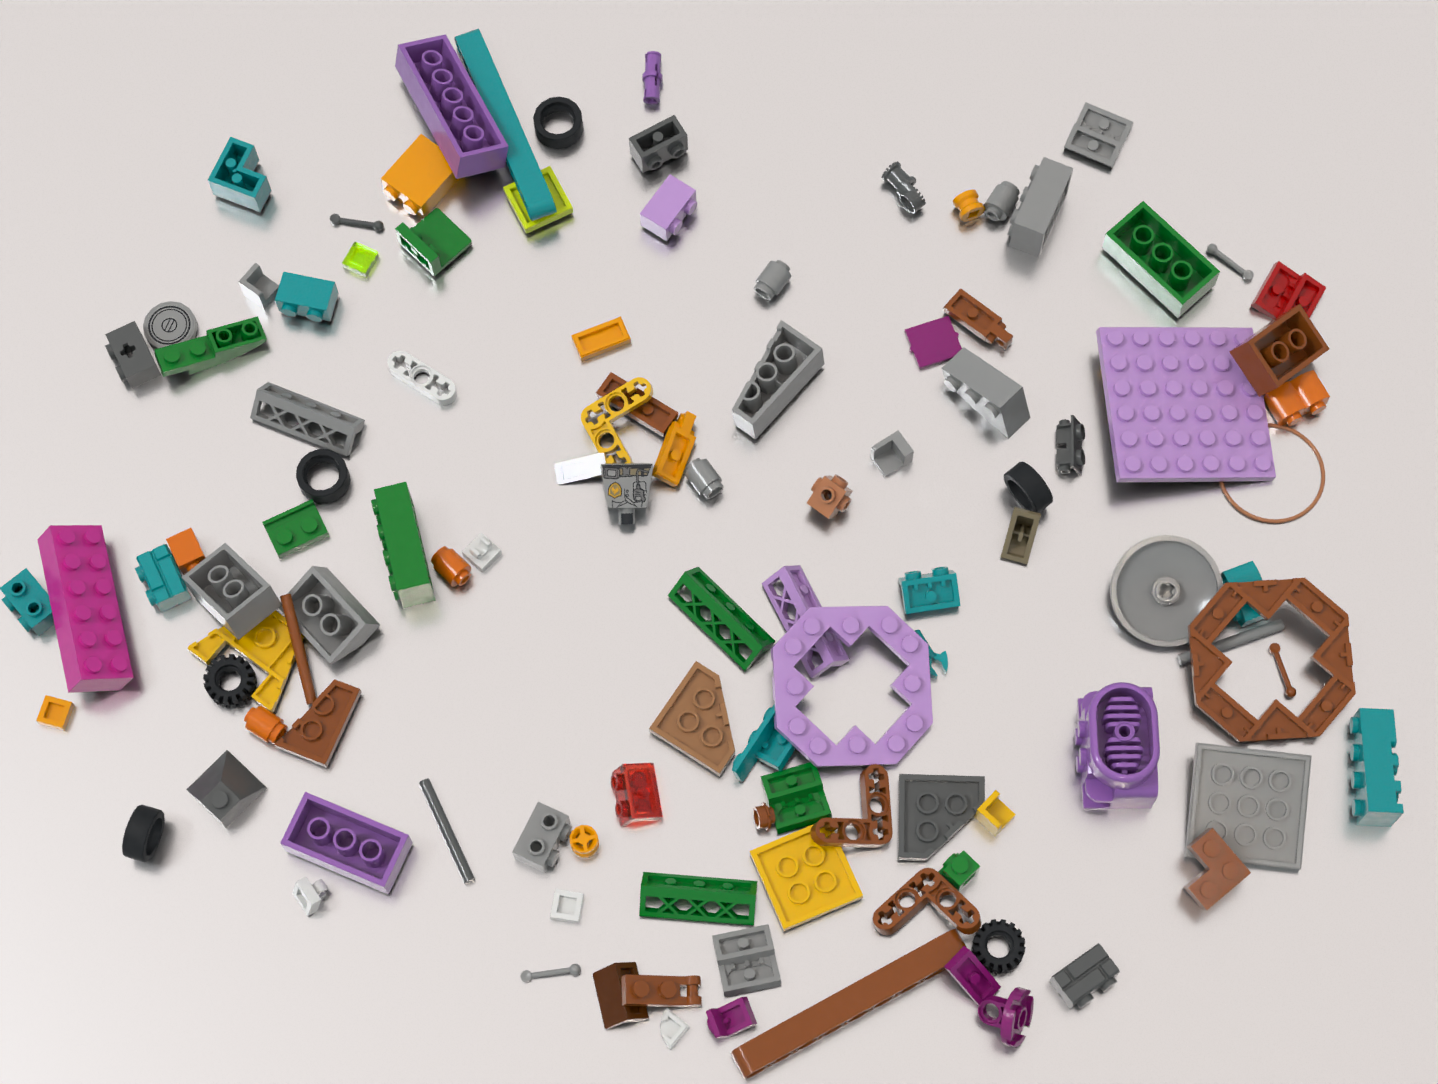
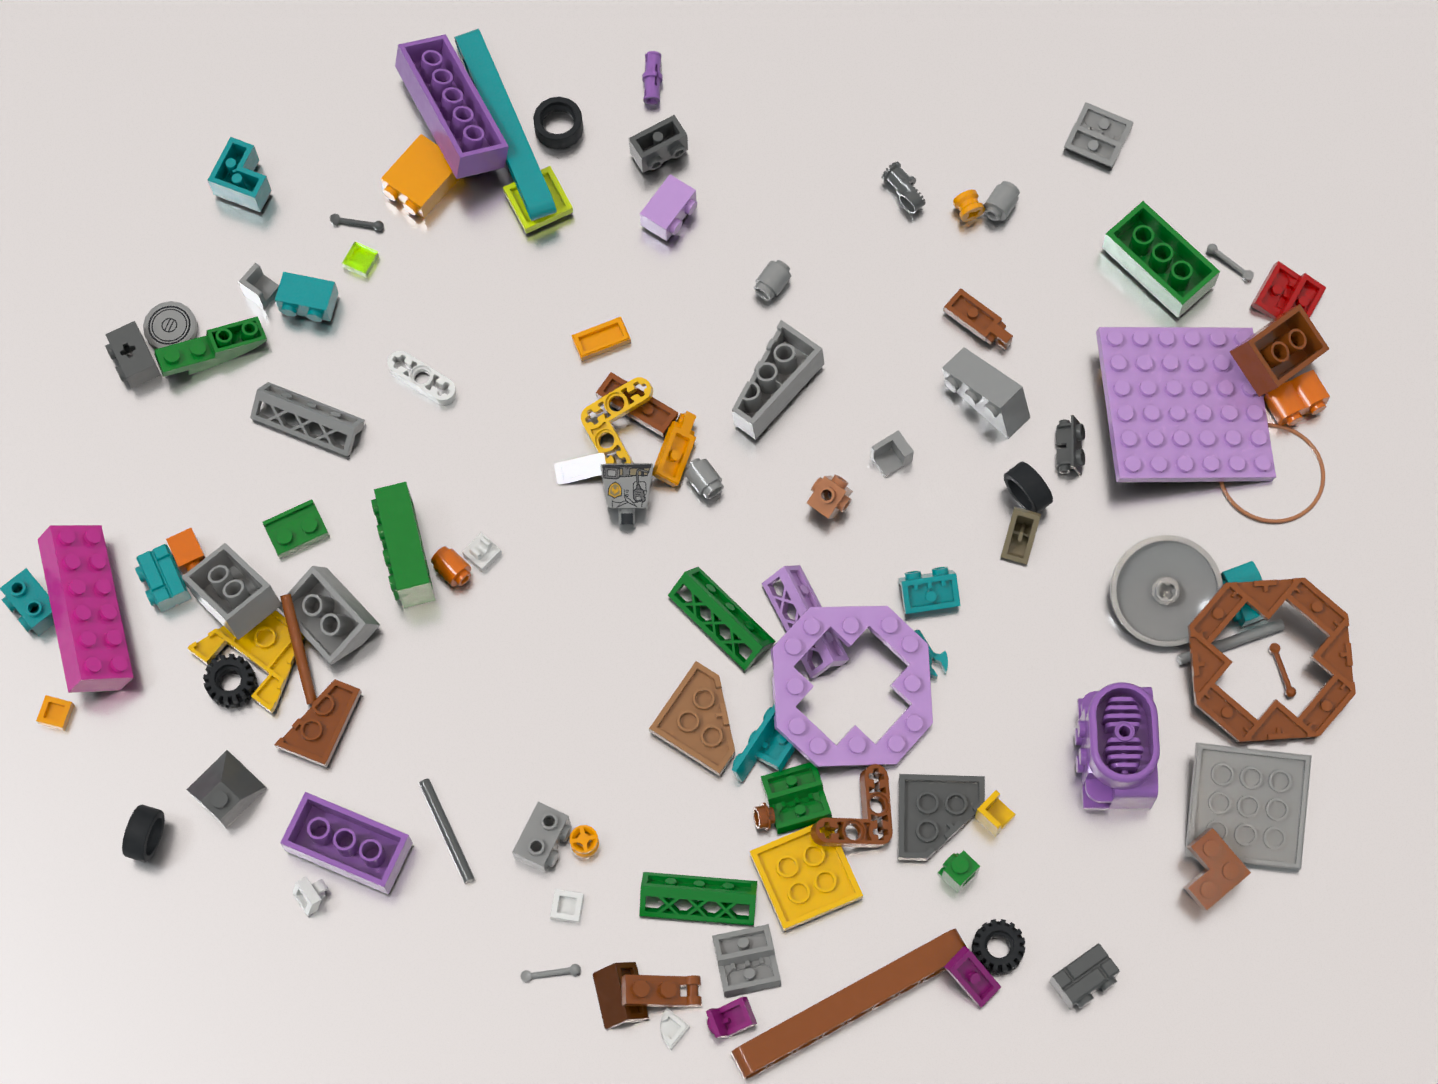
orange brick [244,705,288,744] -> none
black tyre [296,449,350,504] -> none
green bracket [395,208,472,276] -> none
clear red bracket [611,763,663,826] -> none
dark orange beam [873,868,982,935] -> none
magenta piece [904,315,962,370] -> none
magenta tile [978,987,1034,1047] -> none
light grey brick [1007,157,1073,258] -> none
teal wedge [1350,708,1404,827] -> none

